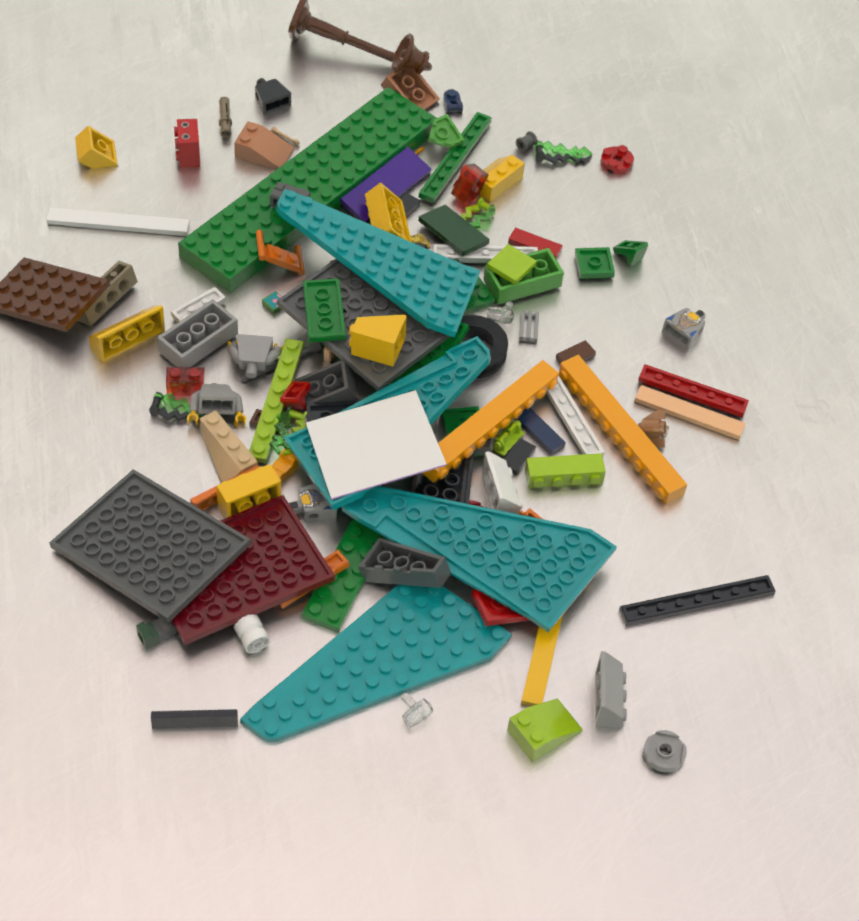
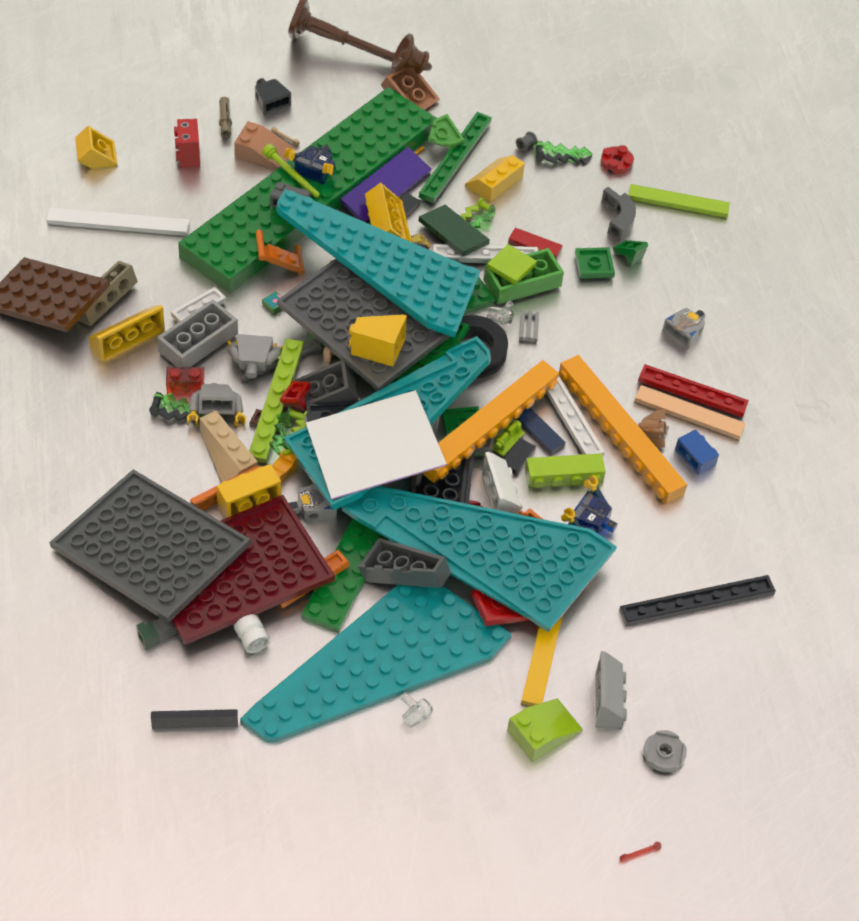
green tile [303,278,346,342] -> none
dark blue plate [443,89,463,113] -> none
clear red brick [451,164,489,205] -> none
reddish brown tile [556,340,596,363] -> none
none -> lime piece [262,144,320,198]
none -> torso [283,145,336,184]
none -> torso [561,475,618,534]
none -> dark grey arch [601,187,636,242]
none -> clear red hinge [619,841,662,862]
none -> lime tile [628,184,730,218]
none -> blue brick [675,429,719,475]

